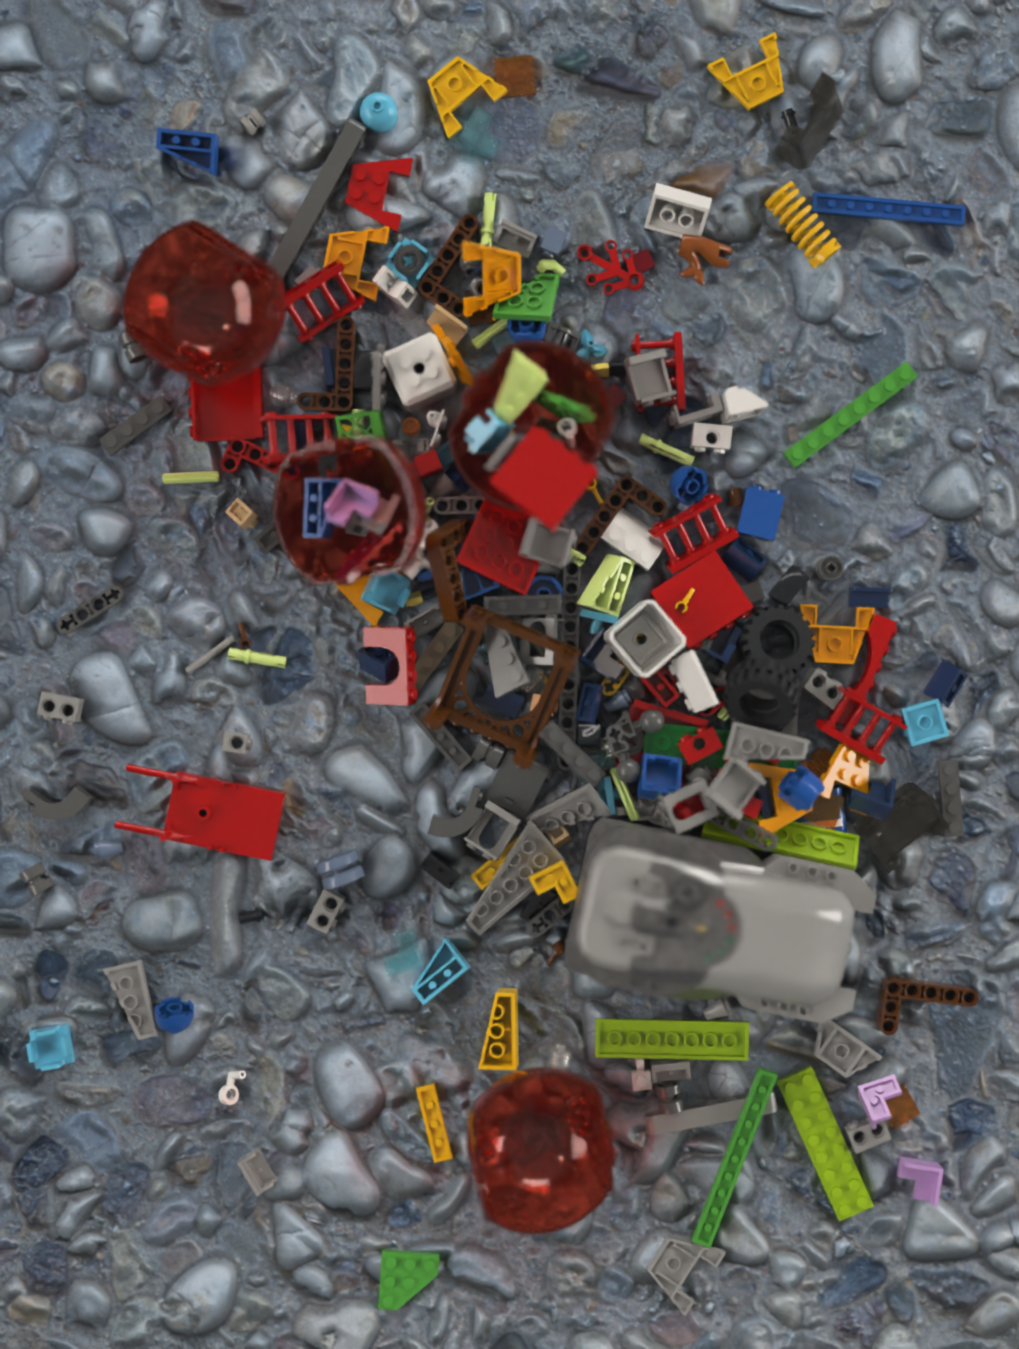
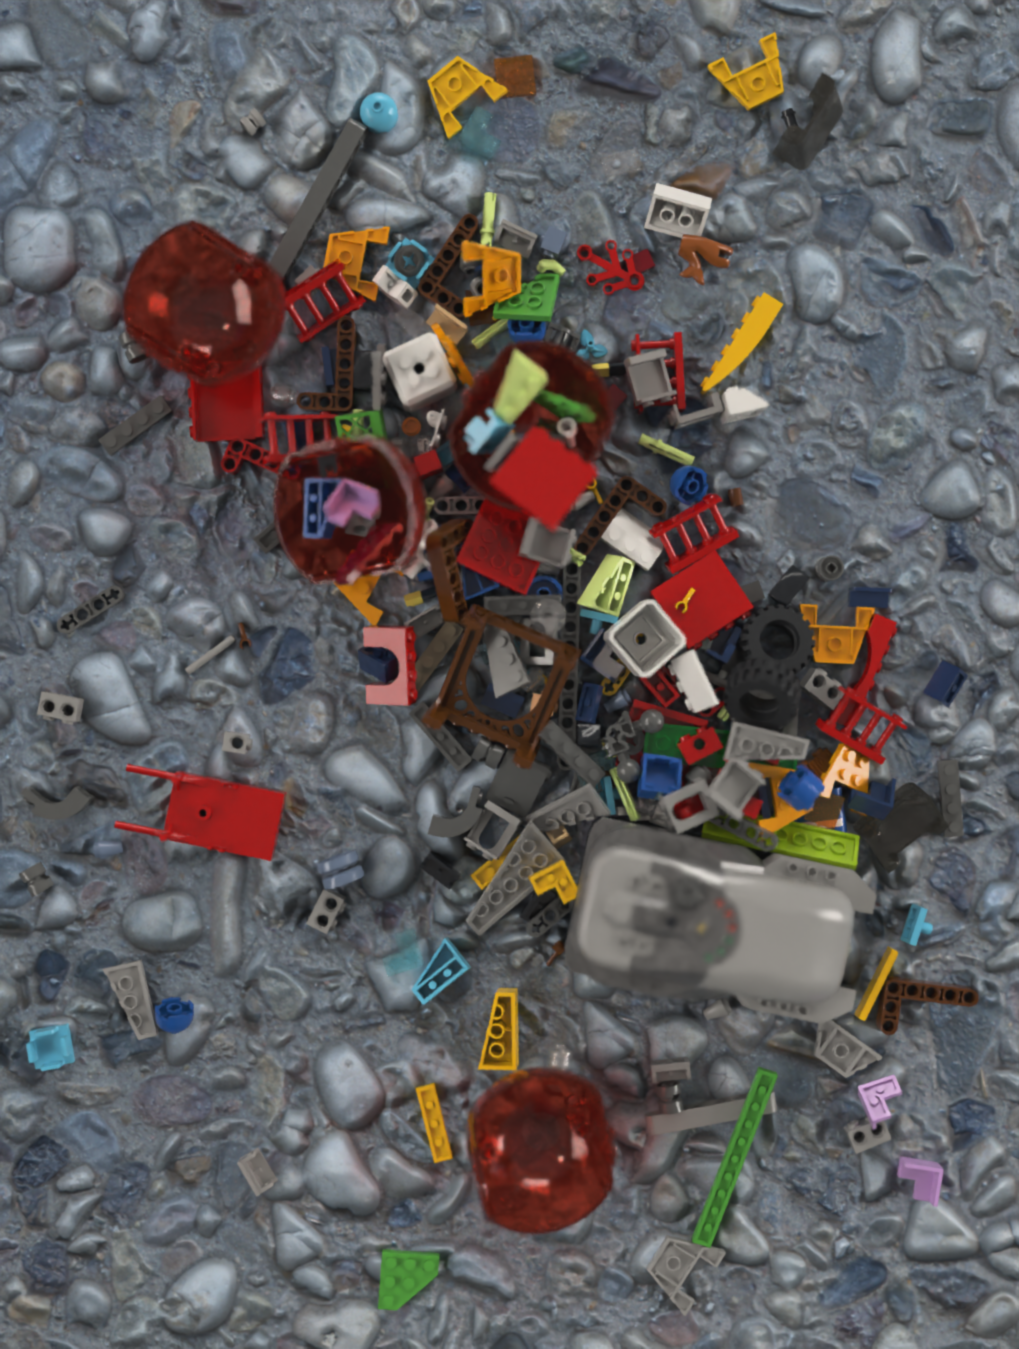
blue wedge [156,128,220,177] -> none
yellowish green axle [162,471,220,484] -> none
white plate [219,1071,246,1105] -> none
tan tile [225,497,258,530] -> none
yellowish green pin [228,647,287,669] -> none
black pin [239,907,264,924] -> none
red wing [345,158,413,233] -> none
light grey panel [360,494,401,535] -> none
medium azure panel [360,564,411,615] -> none
lime plate [595,1017,749,1061] -> none
white plate [631,1058,652,1091] -> none
white brick [690,422,733,454] -> none
dark blue panel [721,537,768,582] -> none
blue panel [735,485,785,542] -> none
yellow piece [764,181,842,269] -> none
lime plate [776,1065,874,1222] -> none
bright green plate [783,361,918,468] -> none
blue plate [810,192,966,227] -> none
clear orange piece [885,1084,921,1129] -> none
medium azure panel [900,698,949,746] -> none
none -> clear piece [531,599,566,634]
none -> light grey cone [570,490,595,512]
none -> yellow slope [700,292,783,395]
none -> yellow tile [854,946,899,1021]
none -> medium azure tile [900,904,933,946]

